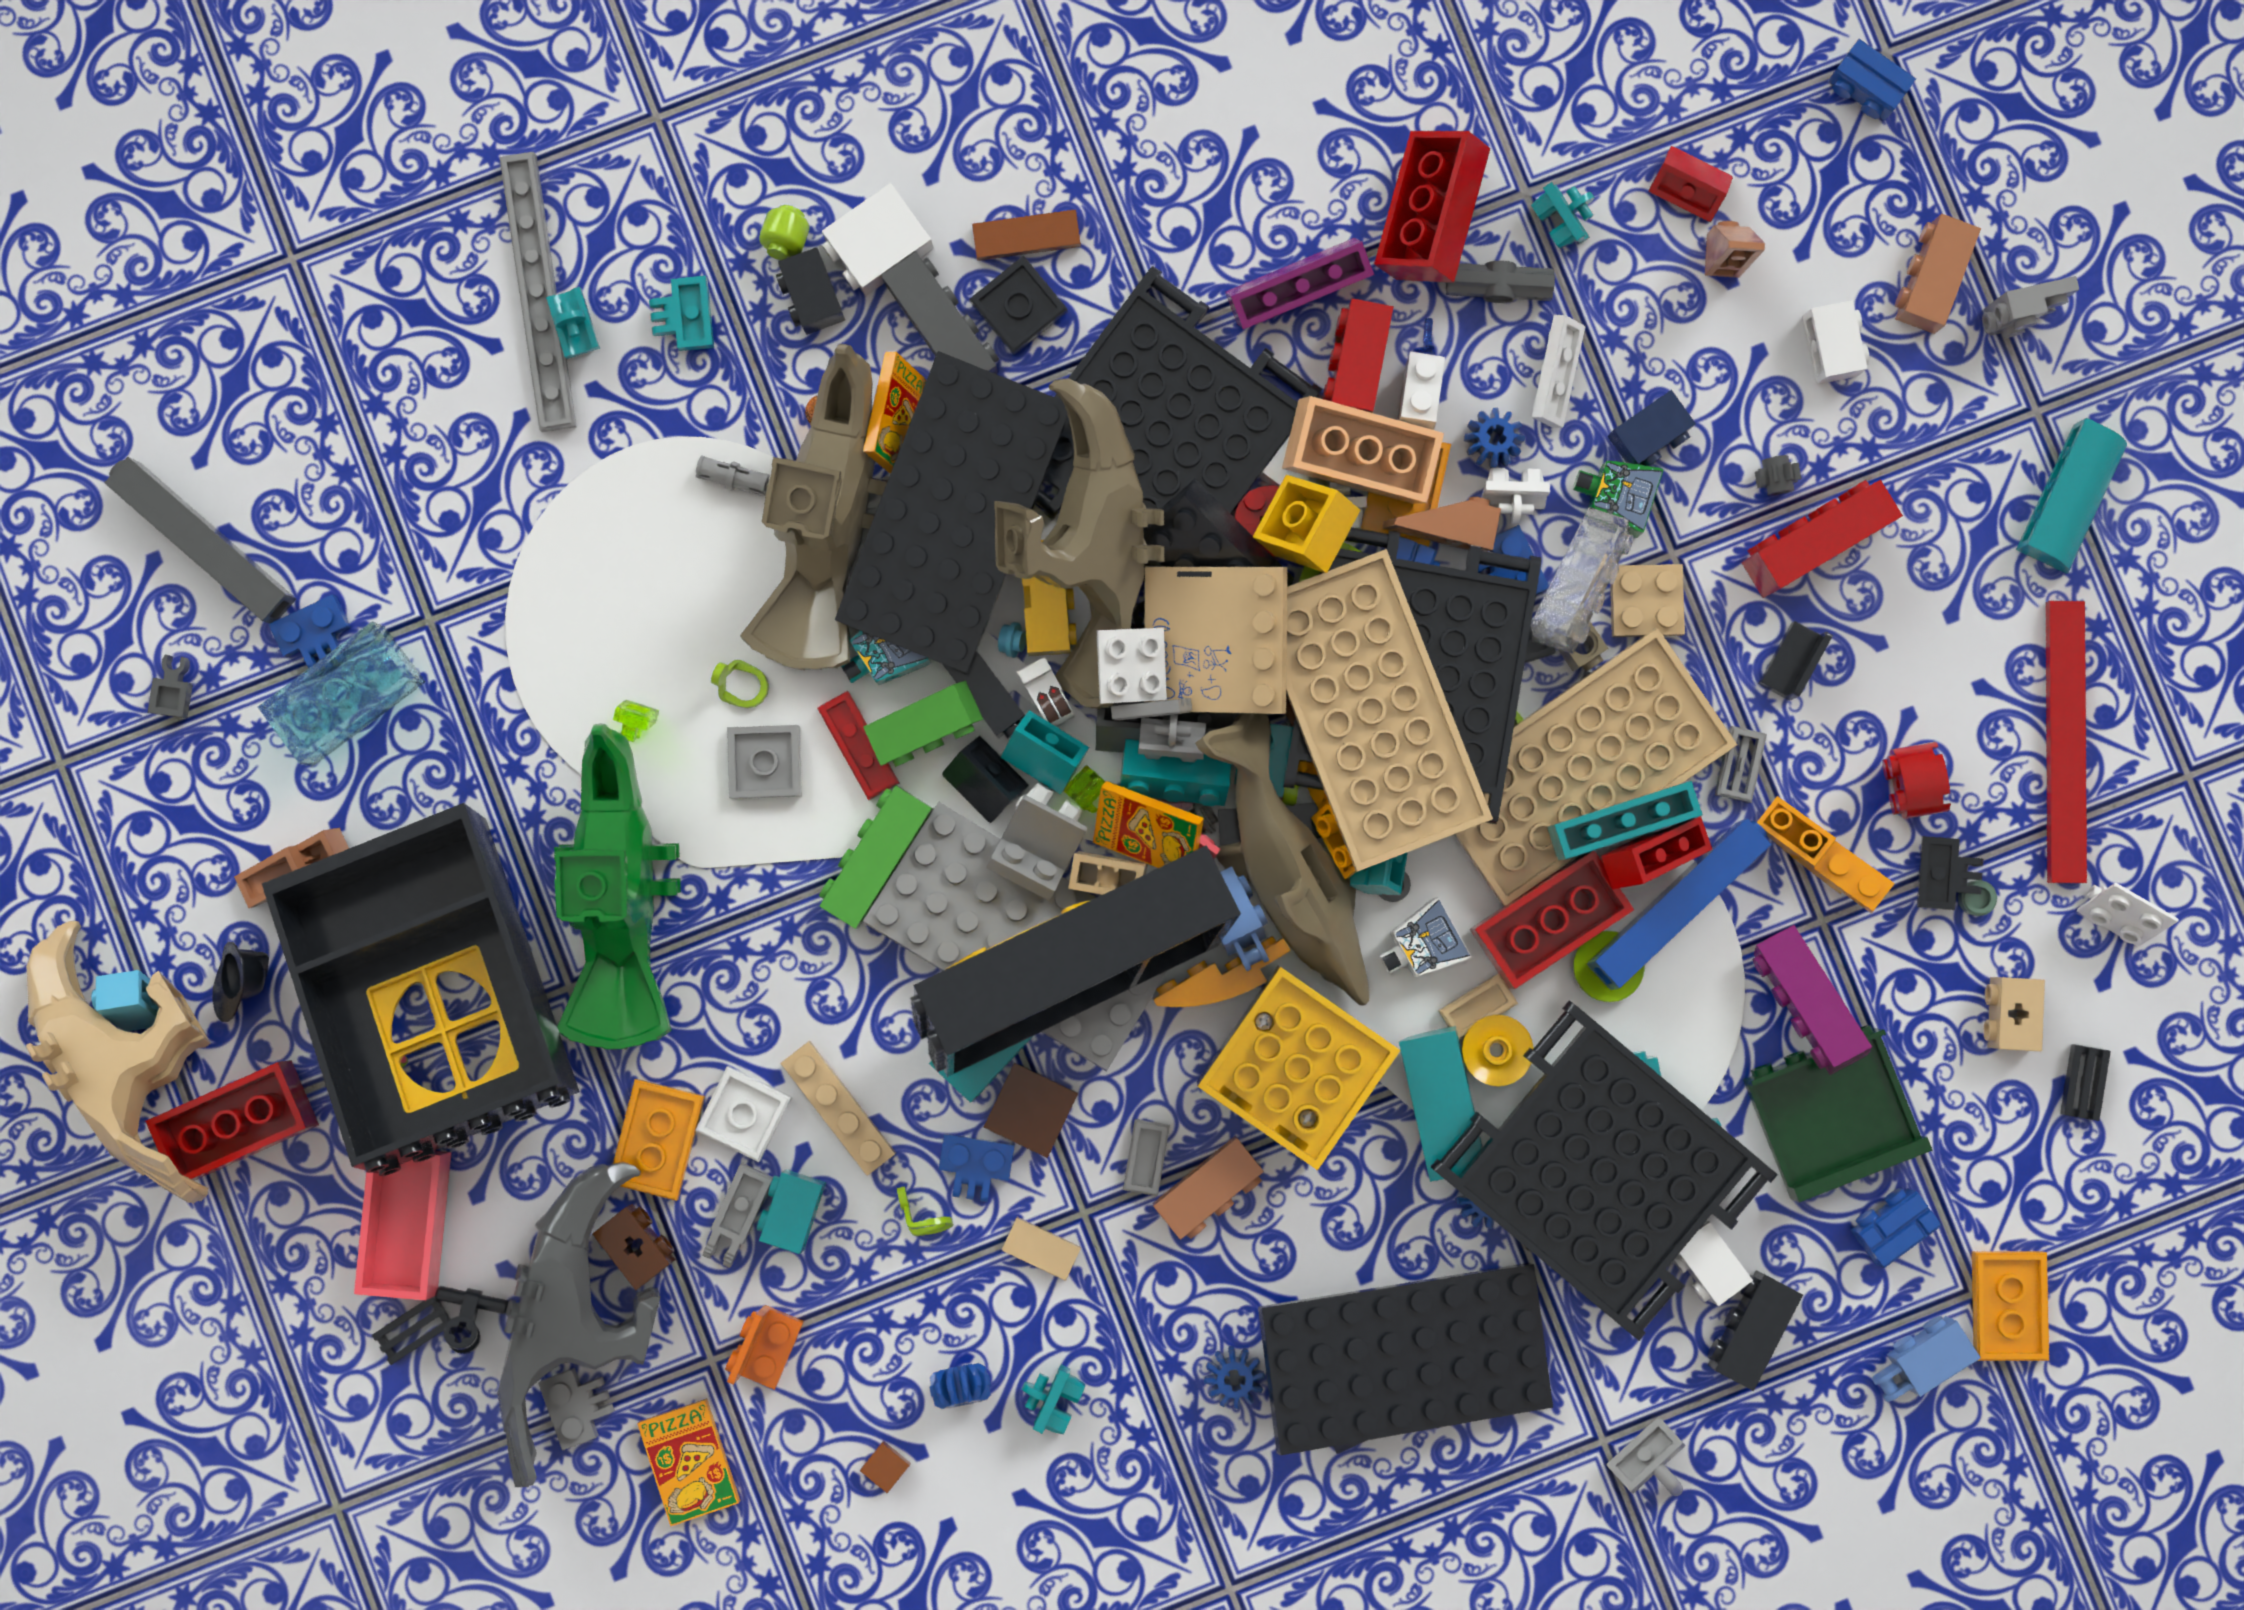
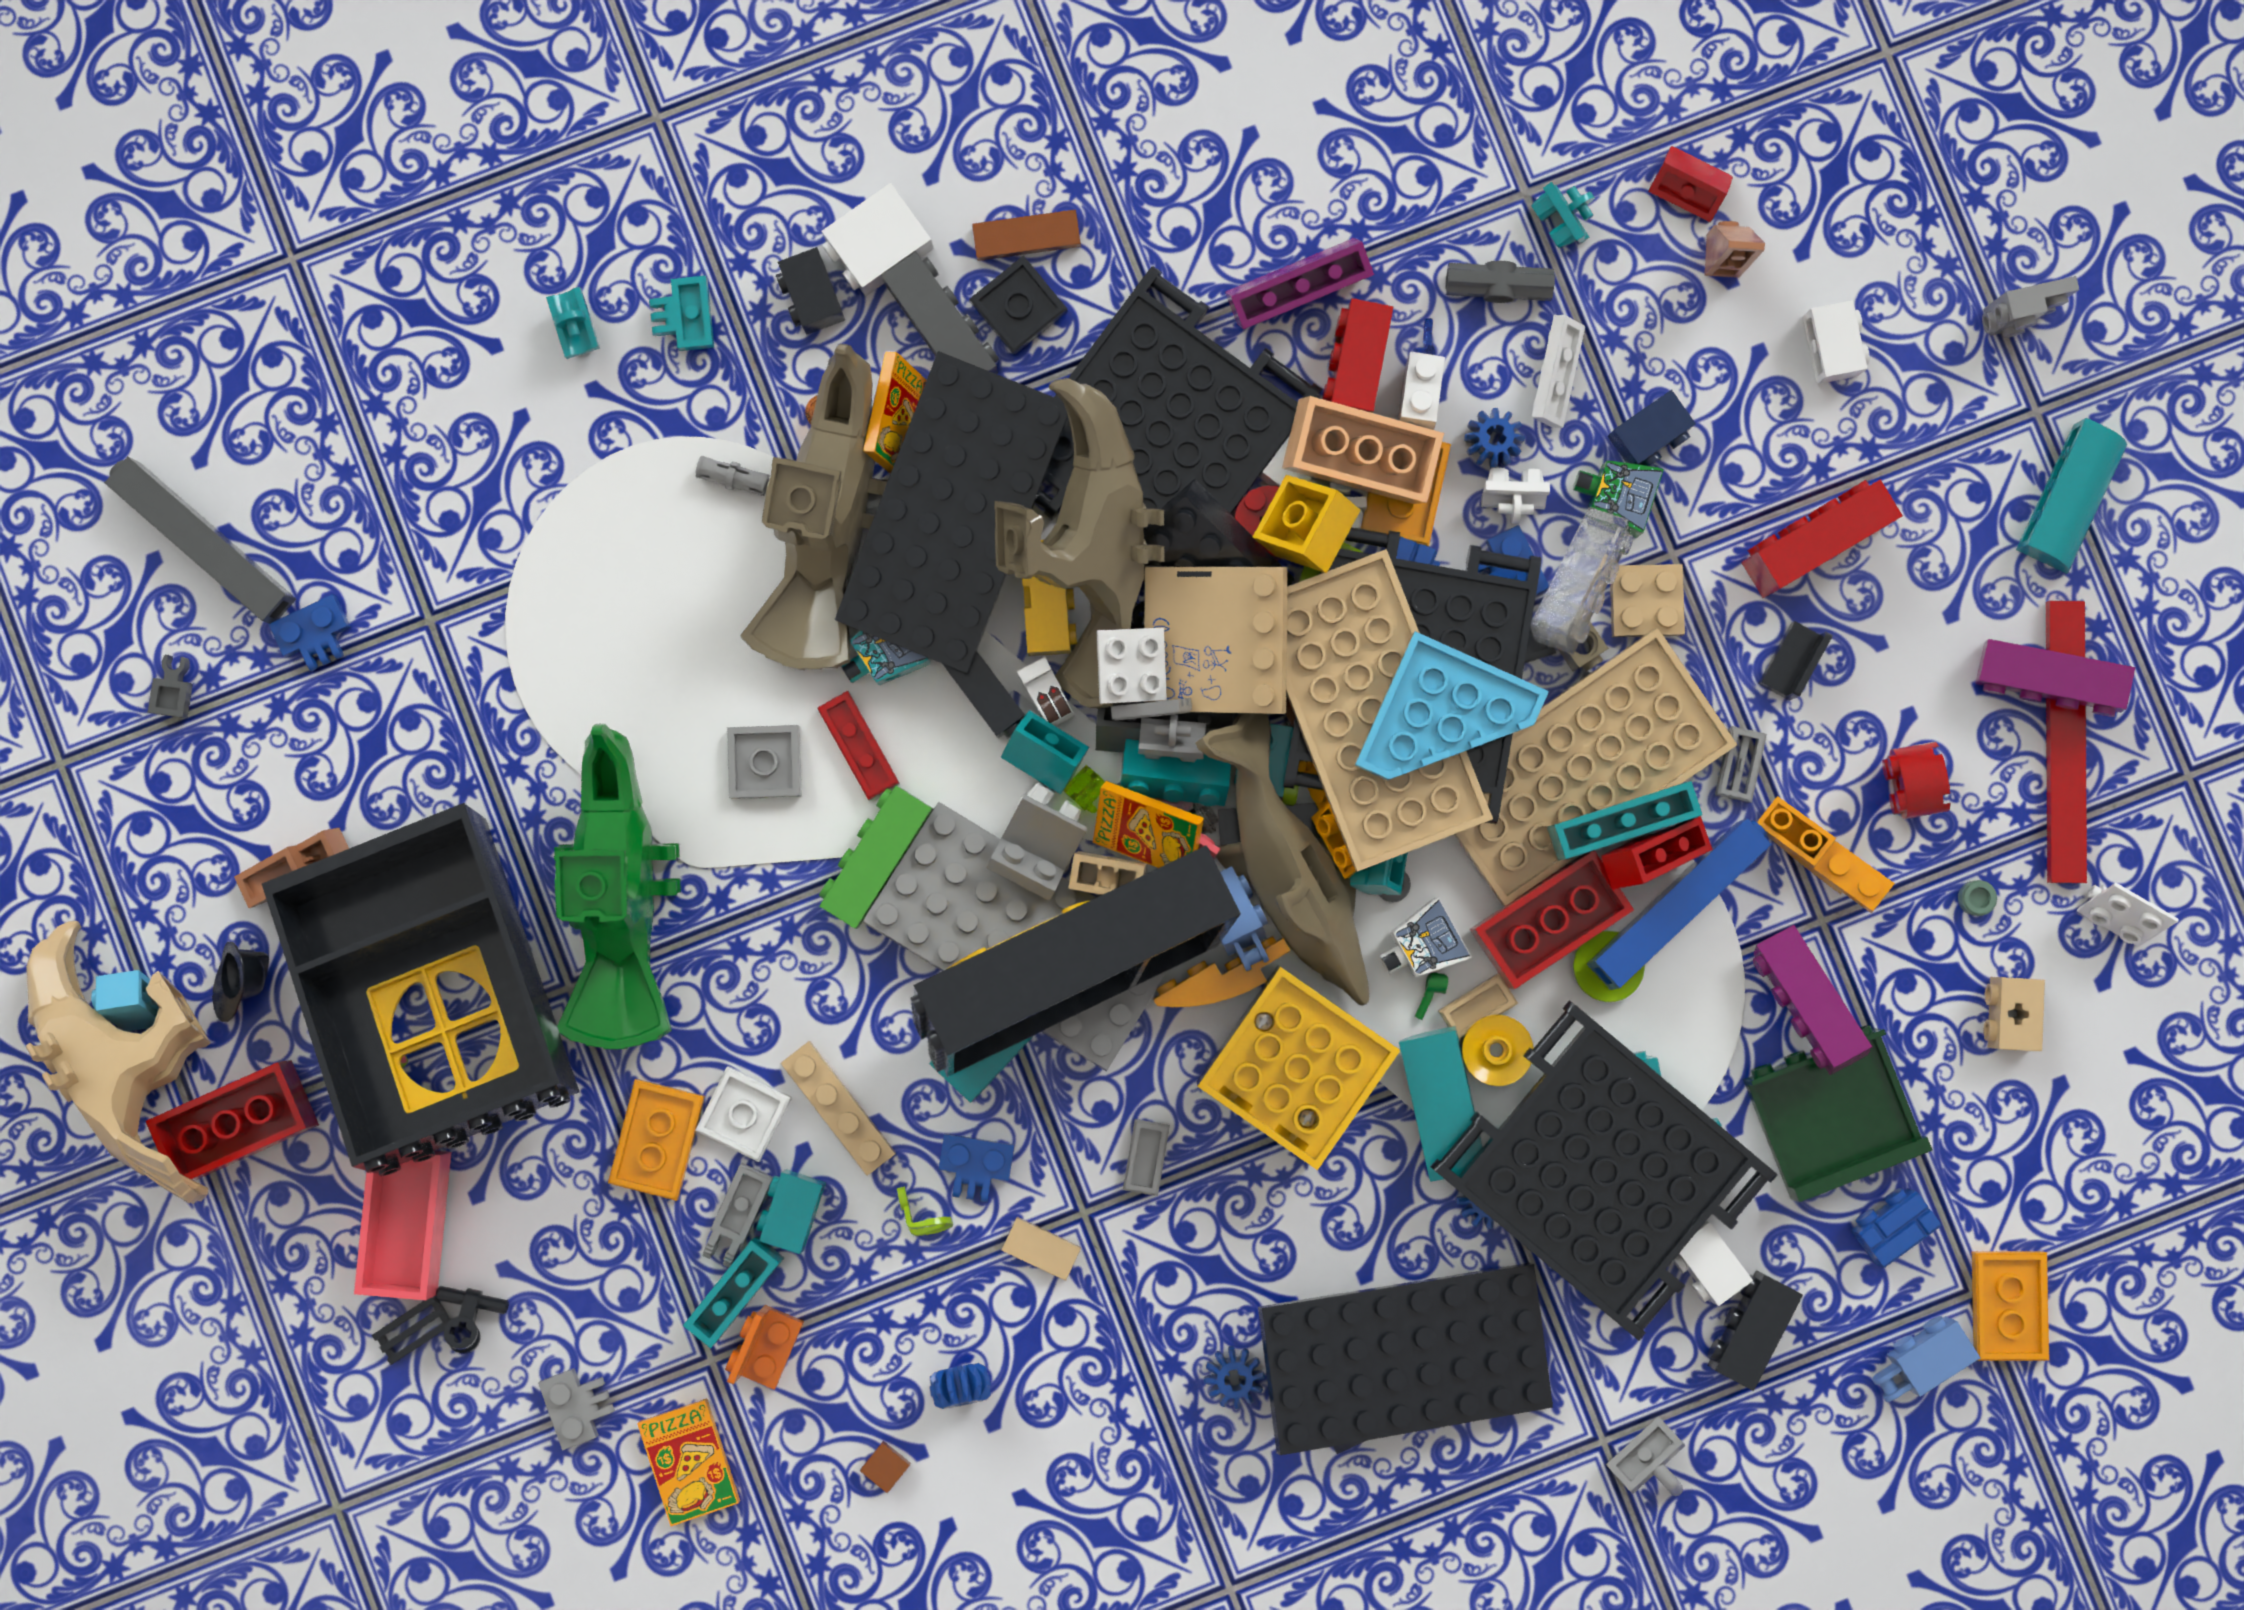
clear light blue brick [258,621,426,767] -> none
dark grey animal [497,1162,660,1487] -> none
light grey tile [499,152,577,432] -> none
reddish brown brick [592,1204,676,1291] -> none
clear neon green tile [613,700,659,742] -> none
lime piece [711,660,769,709] -> none
lime head [759,205,810,260] -> none
bright green brick [863,680,983,767] -> none
black panel [942,735,1029,823] -> none
reddish brown tile [984,1062,1078,1158] -> none
medium azure plate [998,622,1026,658] -> none
teal hips [1021,1364,1086,1435] -> none
nougat brick [1153,1136,1264,1240] -> none
red brick [1374,131,1491,283] -> none
nougat slope [1383,497,1501,551] -> none
dark grey gear [1755,455,1802,496] -> none
blue brick [1828,39,1916,121] -> none
nougat brick [1895,213,1981,334] -> none
black hinge [1917,836,1984,910] -> none
black tile [2060,1044,2111,1121] -> none
none -> teal brick [683,1236,784,1349]
none -> medium azure plate [1354,631,1549,781]
none -> green hand [1415,972,1449,1020]
none -> magenta brick [1975,639,2136,717]

